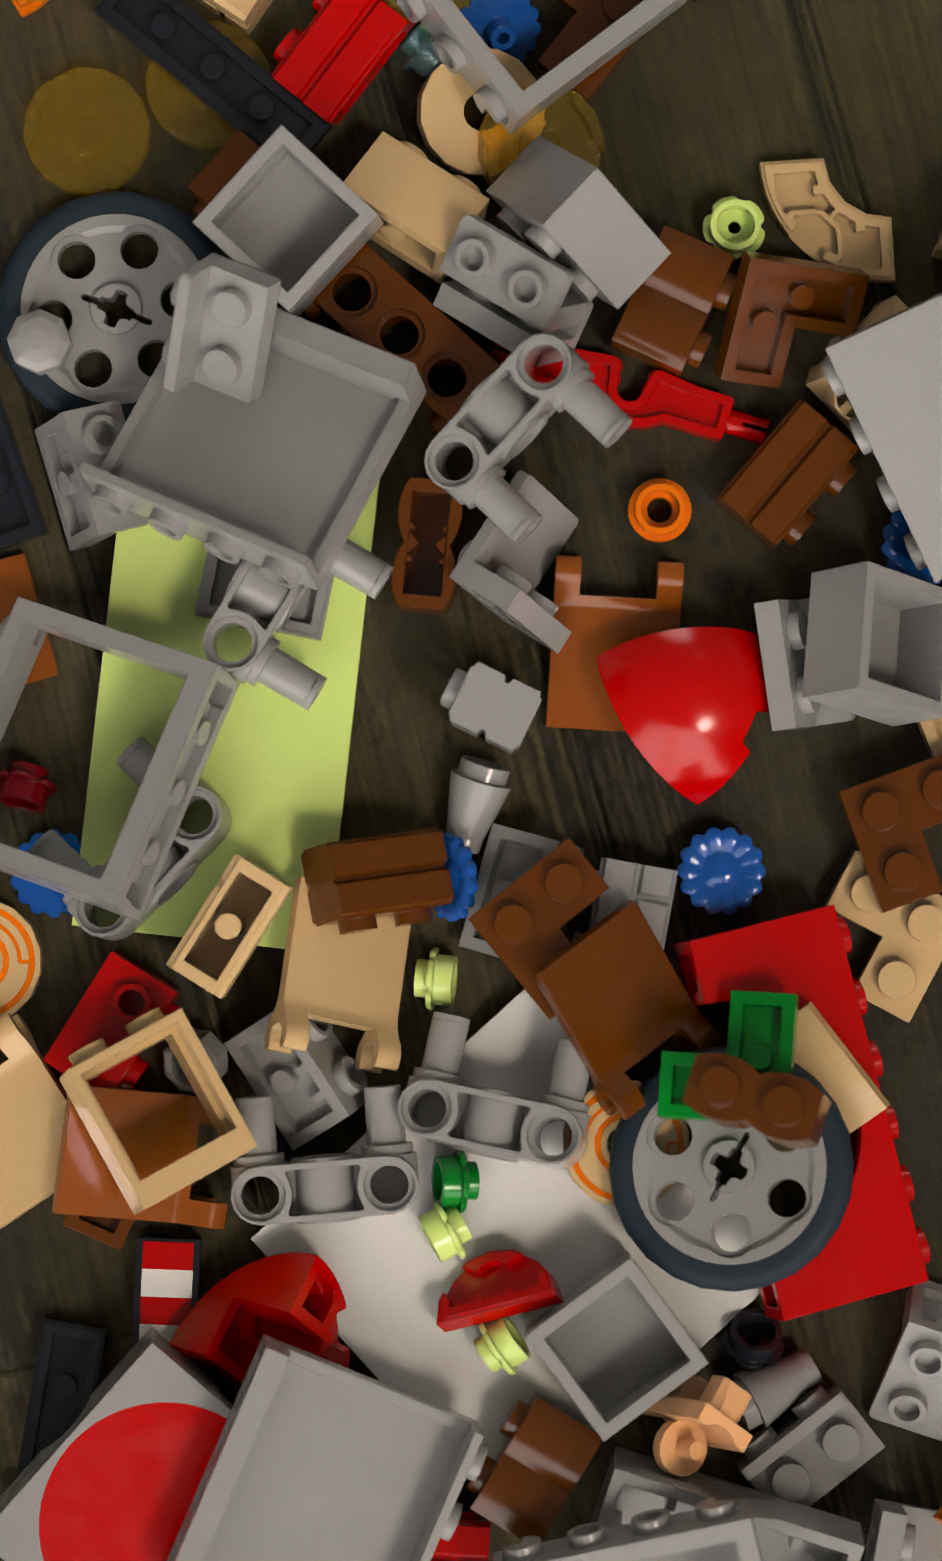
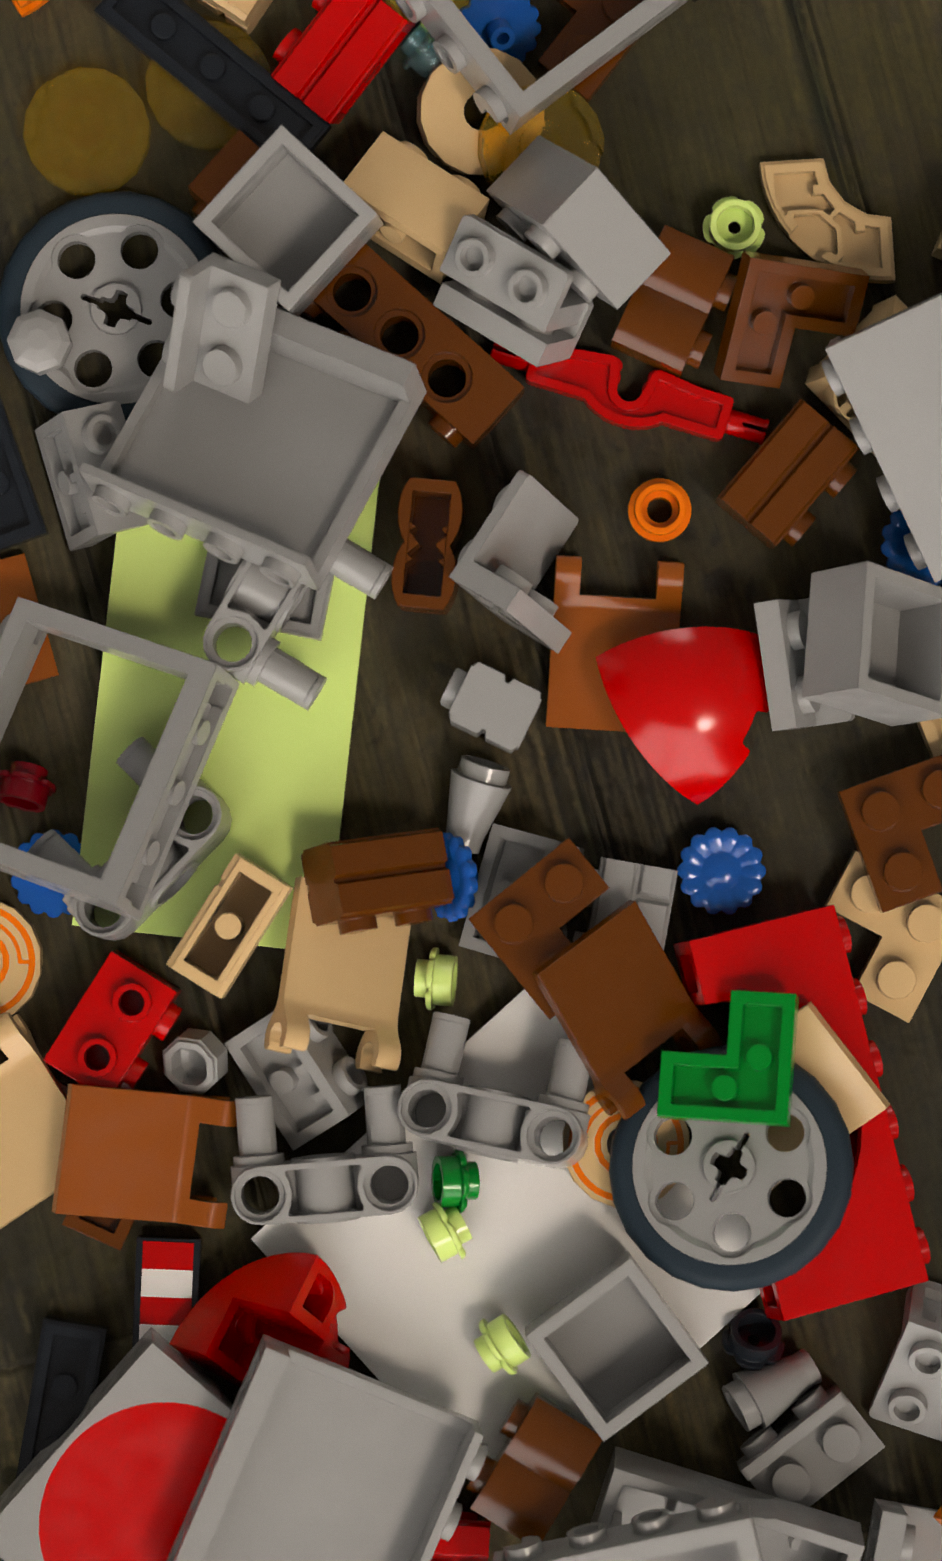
tan window [59,1007,258,1216] -> none
light grey piece [424,334,633,544] -> none
red plate [436,1249,564,1332] -> none
light nougat hips [642,1374,753,1477] -> none
reddish brown brick [682,1053,831,1148] -> none

